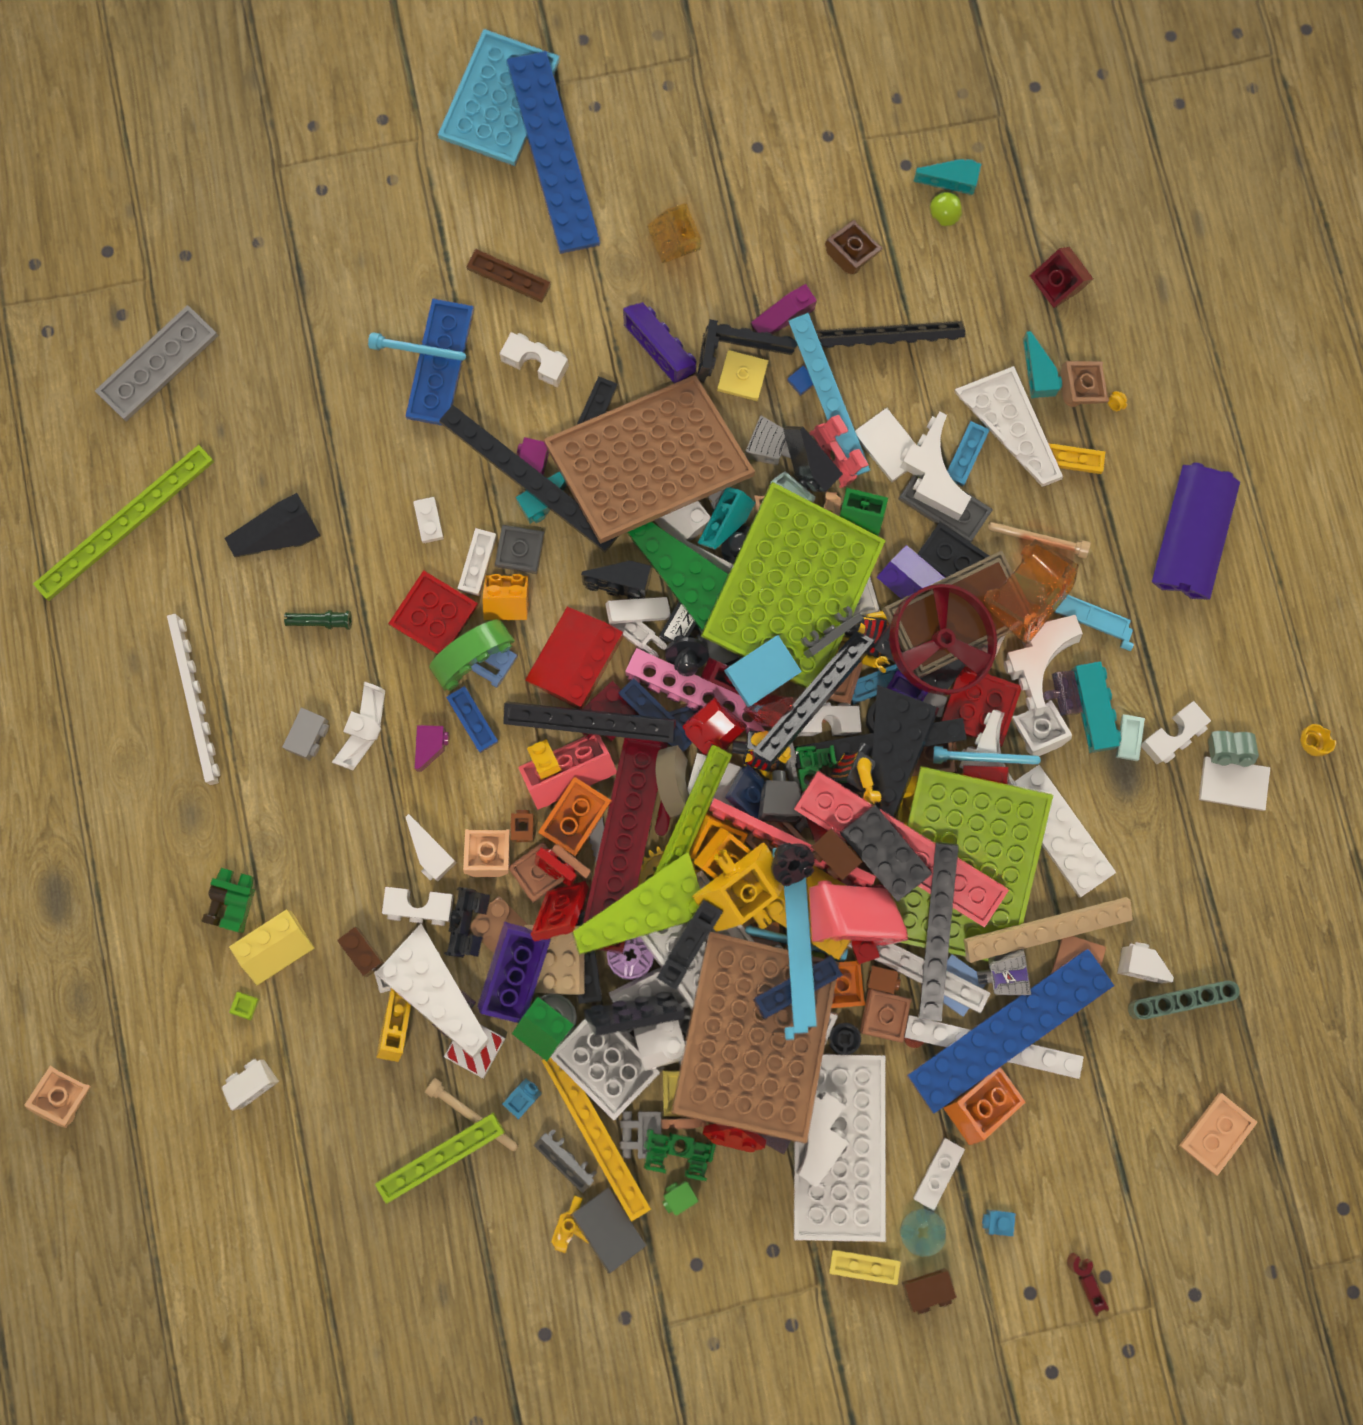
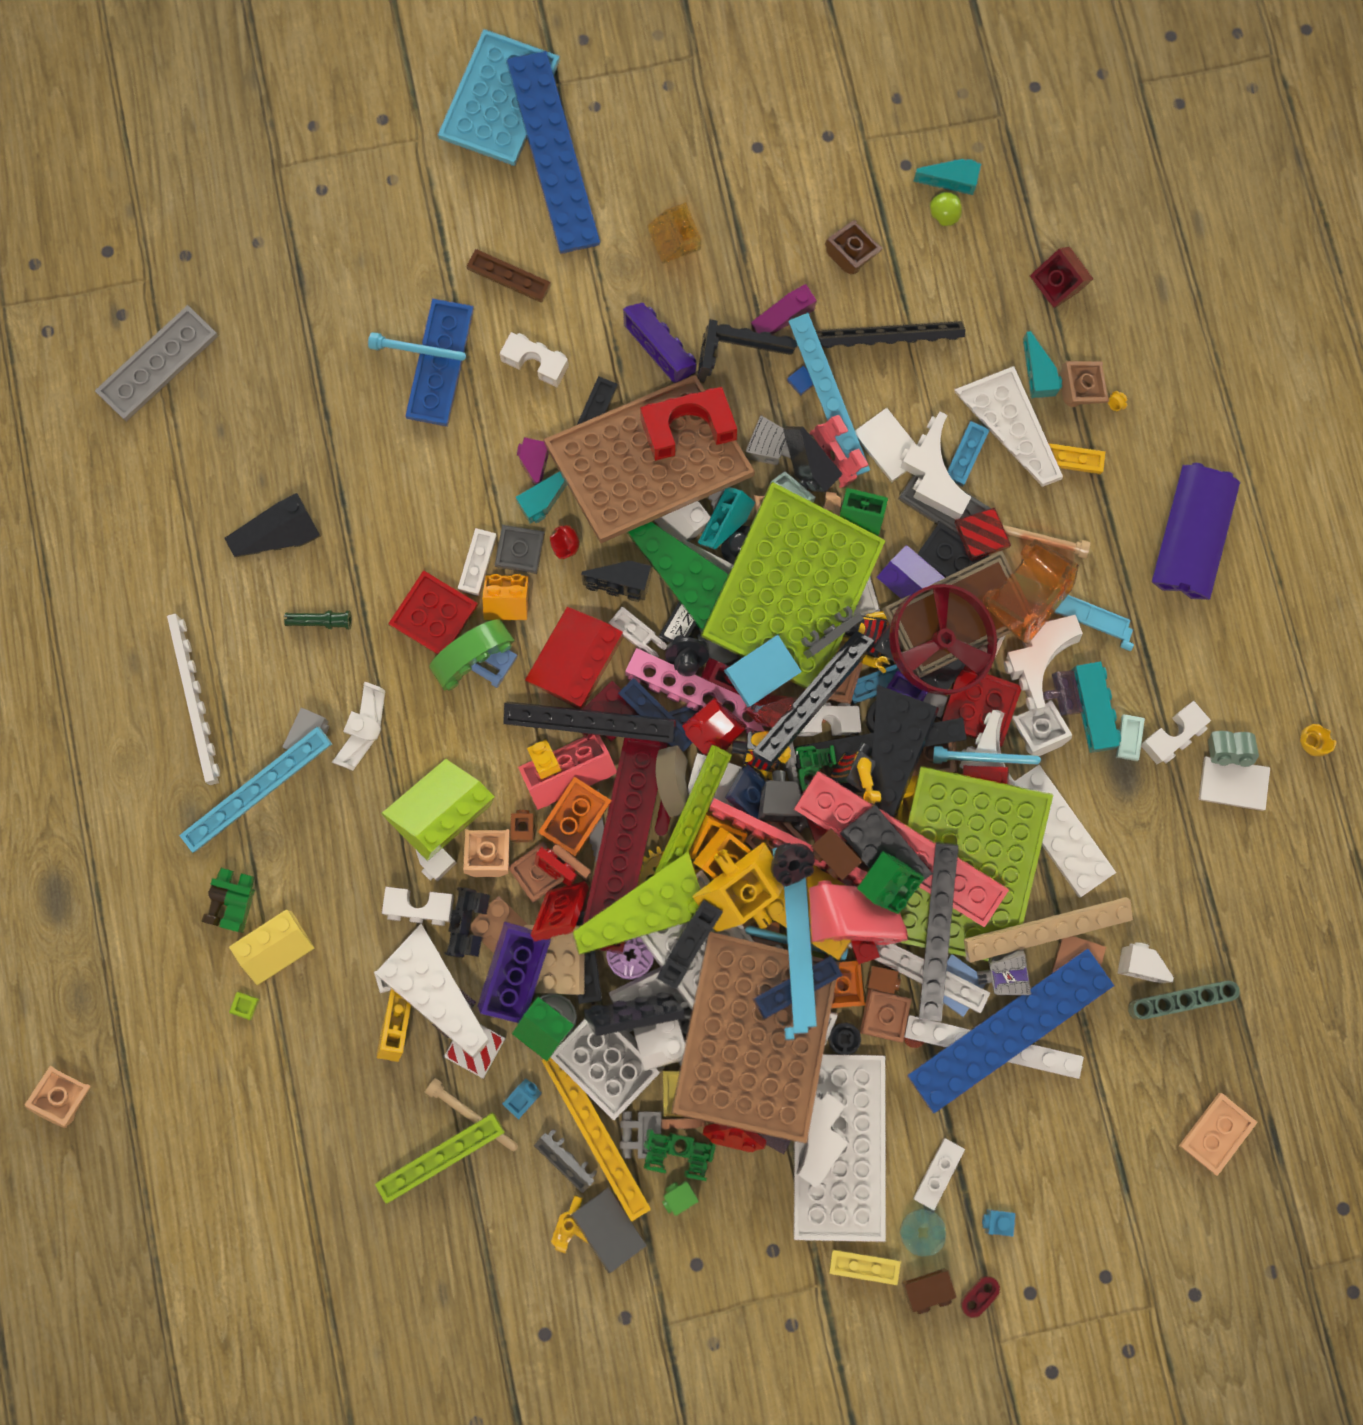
lime plate [33,445,214,601] -> none
white slope [222,1059,279,1110] -> none
reddish brown brick [337,927,384,977] -> none
white plate [413,497,444,544] -> none
magenta slope [415,725,449,772] -> none
black plate [439,405,619,553] -> none
blue plate [446,686,498,753] -> none
white tile [605,597,671,624] -> none
light yellow plate [717,350,768,401] -> none
orange slope [943,1067,1026,1145] -> none
dark red piece [1067,1253,1109,1317] -> none
none -> medium azure plate [179,727,332,853]
none -> lime slope [381,759,495,861]
none -> red hair [550,525,580,559]
none -> red arch [640,387,737,461]
none -> green slope [857,852,924,914]
none -> tile [954,507,1011,561]
none -> dark red plate [960,1276,1000,1318]

